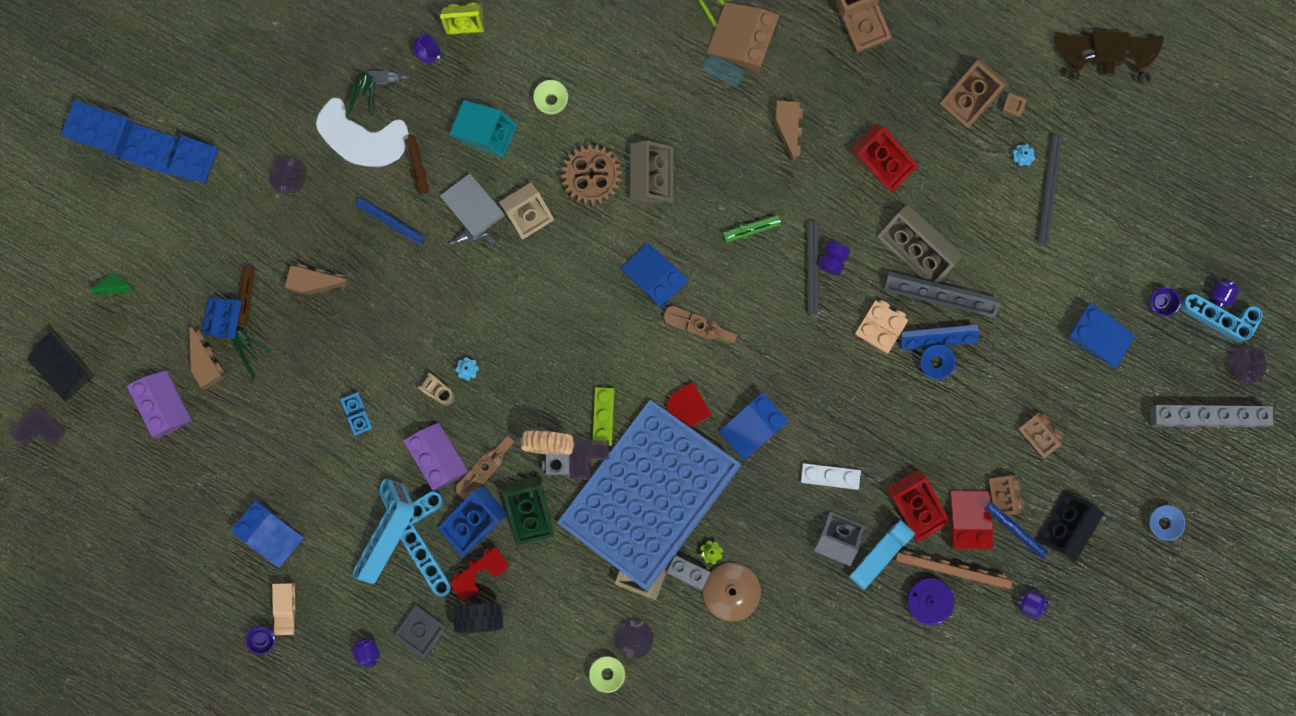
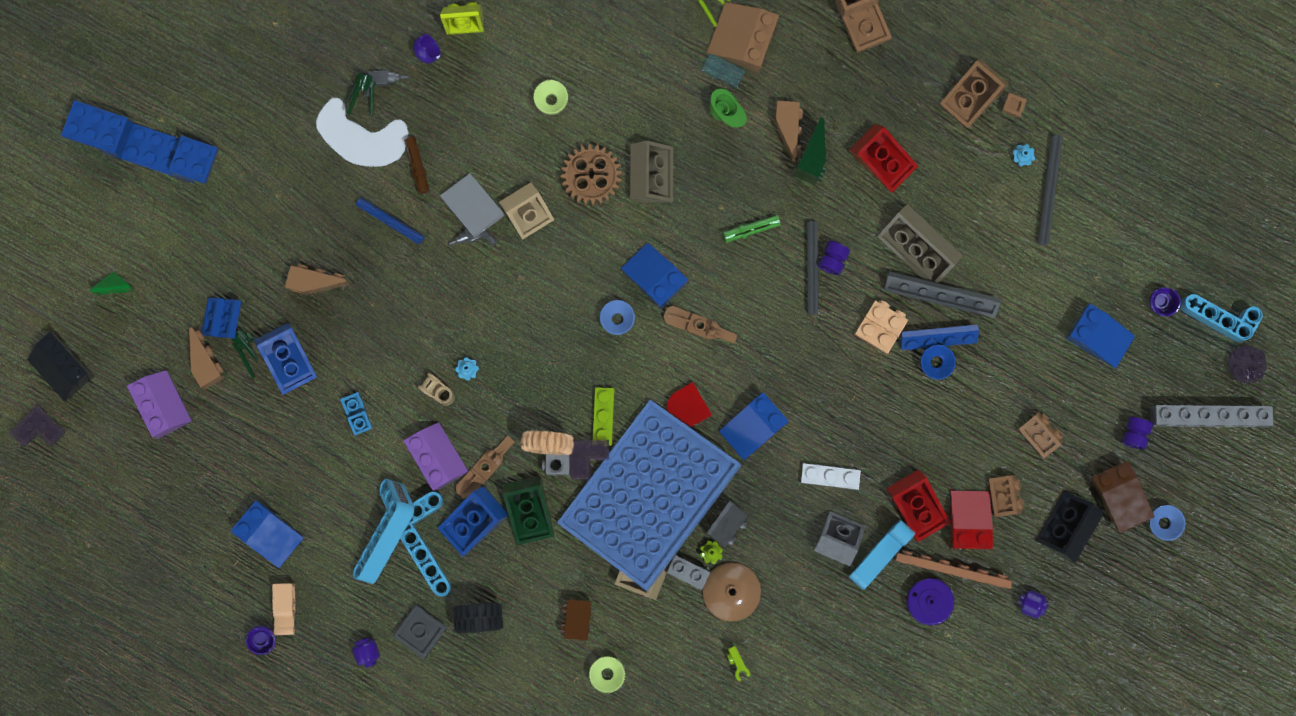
reddish brown pin [237,267,255,325] -> none
clear purple dish [269,158,306,194] -> none
teal slope [449,100,518,158] -> none
red arch [449,547,511,602] -> none
clear purple dish [615,620,653,659] -> none
blue axle [985,501,1048,559] -> none
dark brown torso [1054,31,1164,84] -> none
dark purple head [1210,278,1239,308] -> none
none -> blue slope [253,323,317,395]
none -> reddish brown brick [561,599,592,641]
none -> medium blue piece [600,300,635,335]
none -> flat silver slope [706,501,748,548]
none -> bright green piece [709,88,747,128]
none -> lime plate [726,645,750,681]
none -> dark green slope [794,117,827,186]
none -> reddish brown slope [1091,461,1155,534]
none -> dark purple wheel [1121,417,1153,450]

